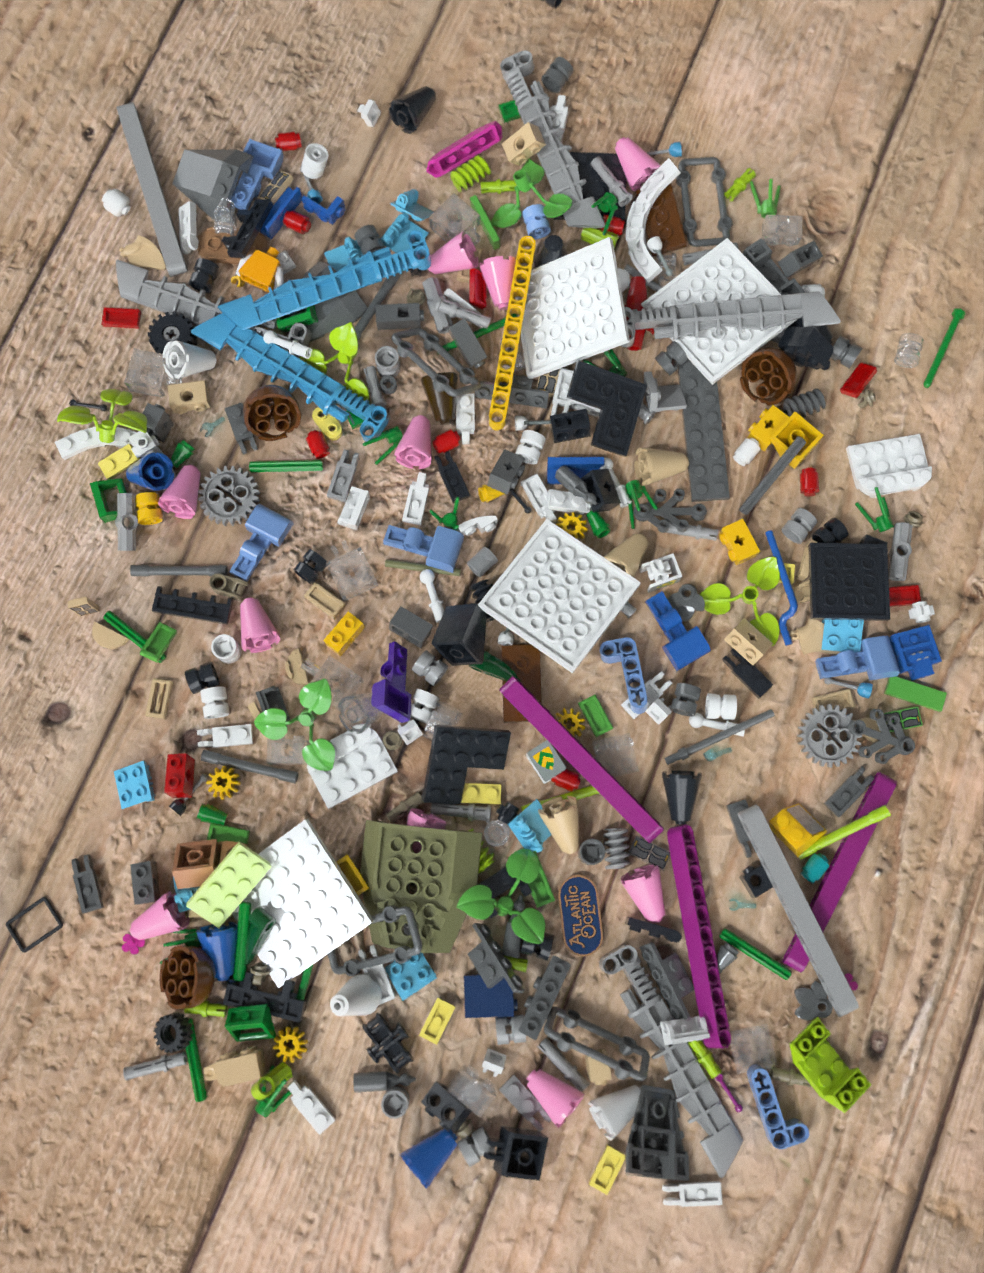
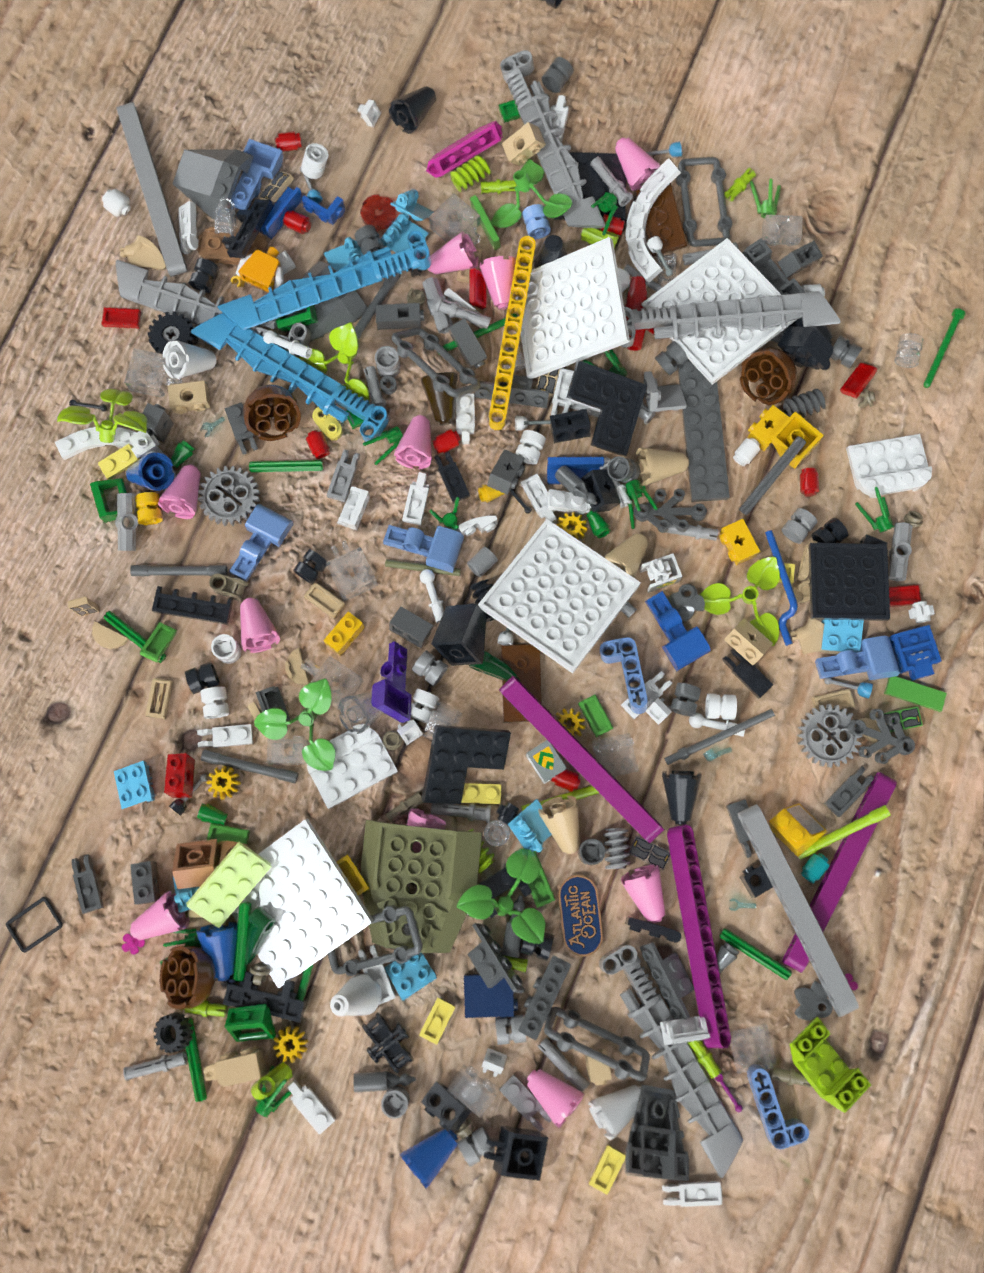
none -> clear red plate [360,194,396,231]
none -> dark grey wheel [607,456,640,483]

